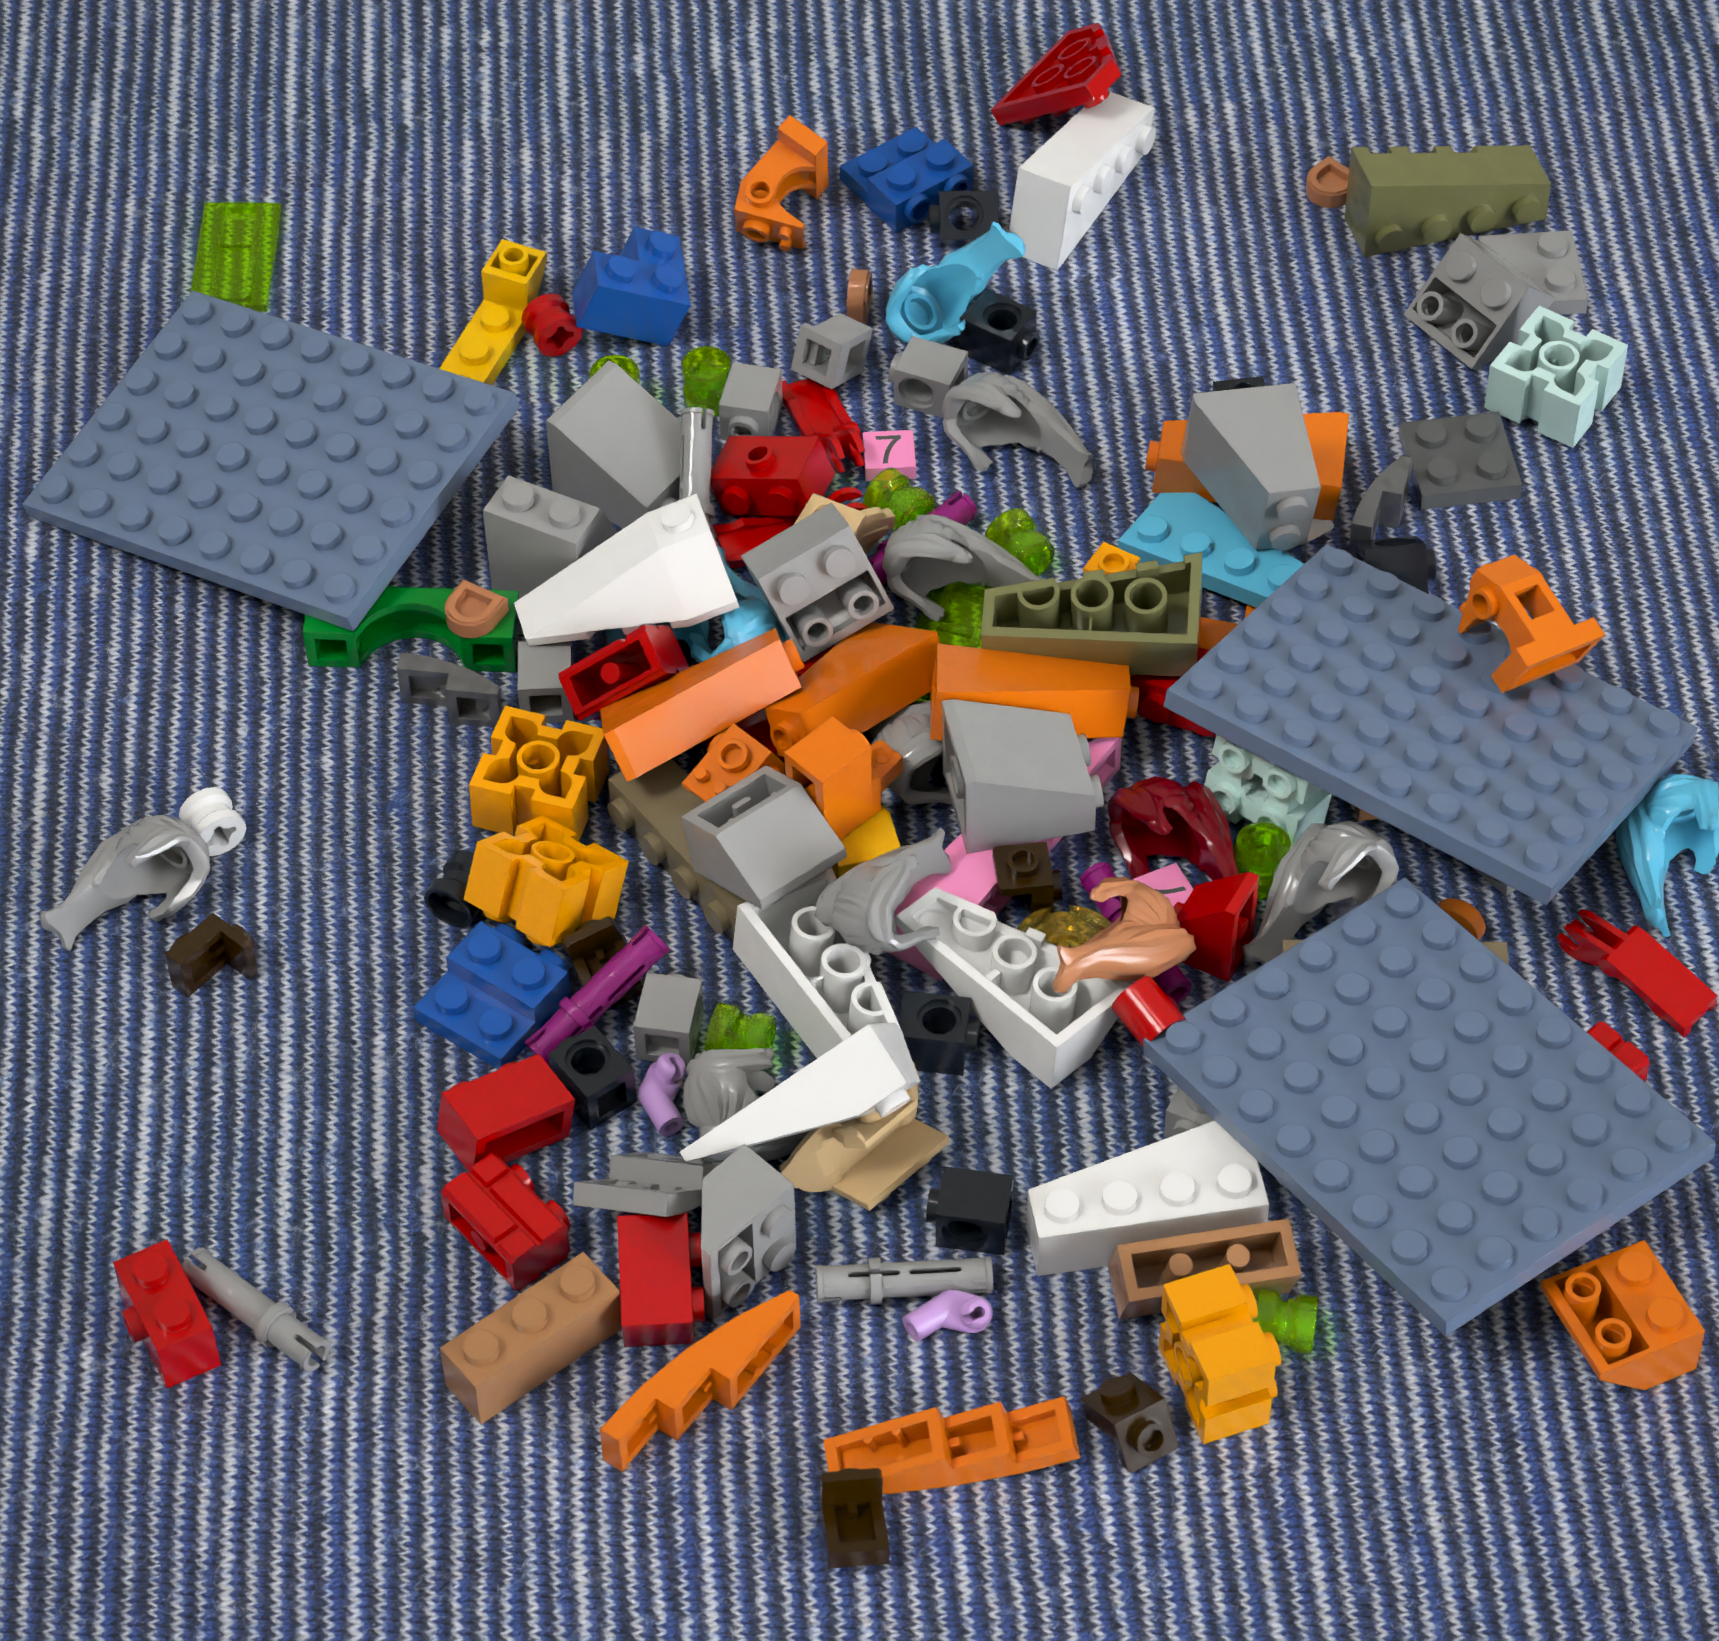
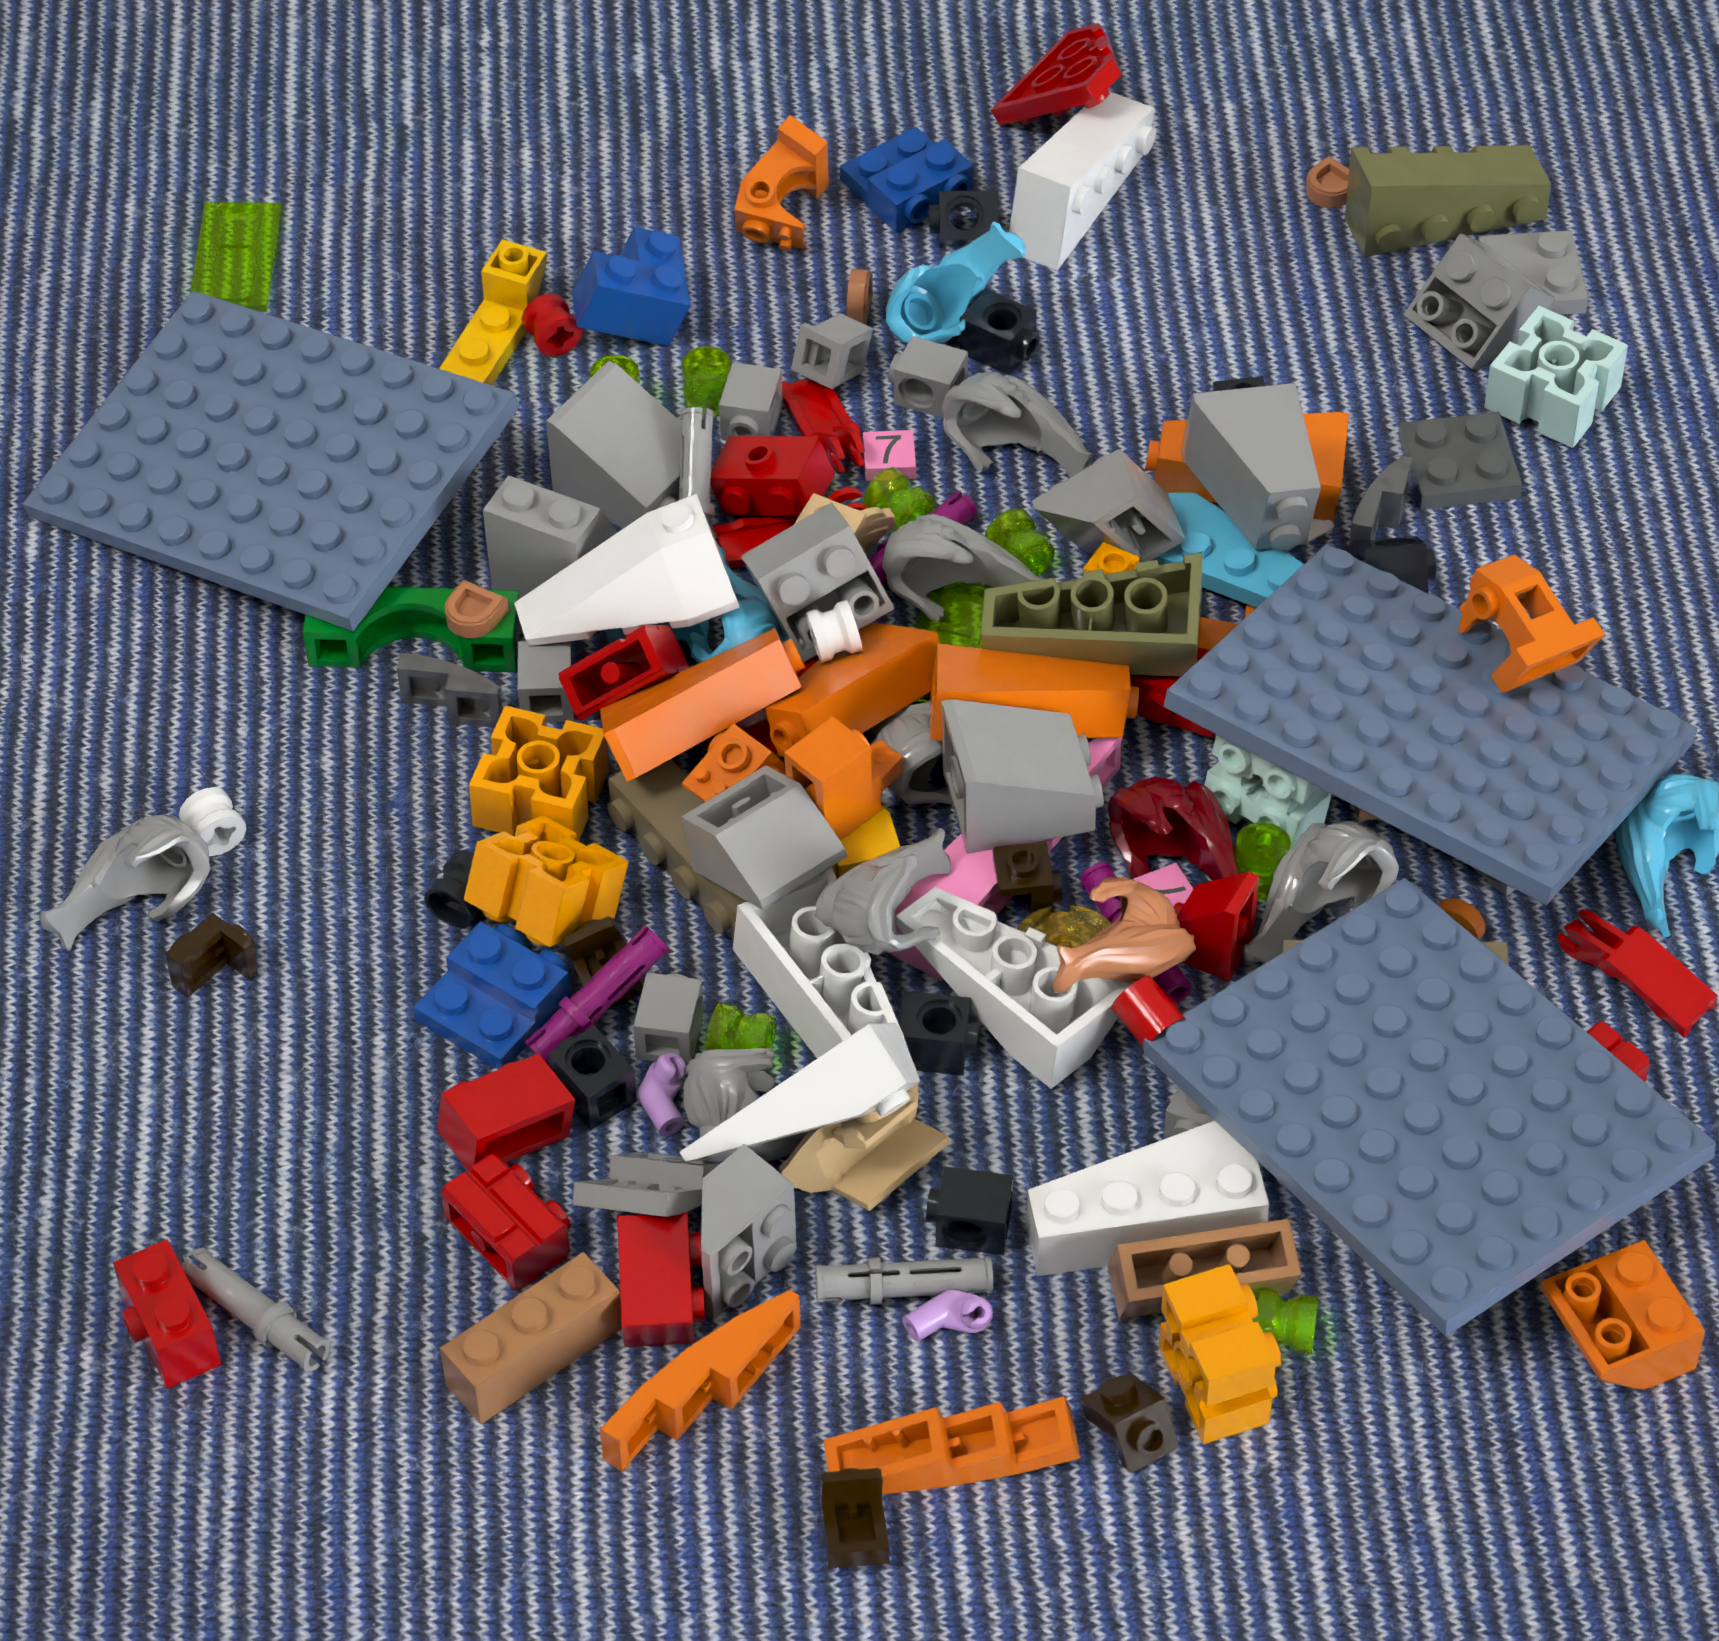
none -> white wheel [806,600,862,663]
none -> light grey slope [1032,449,1185,563]

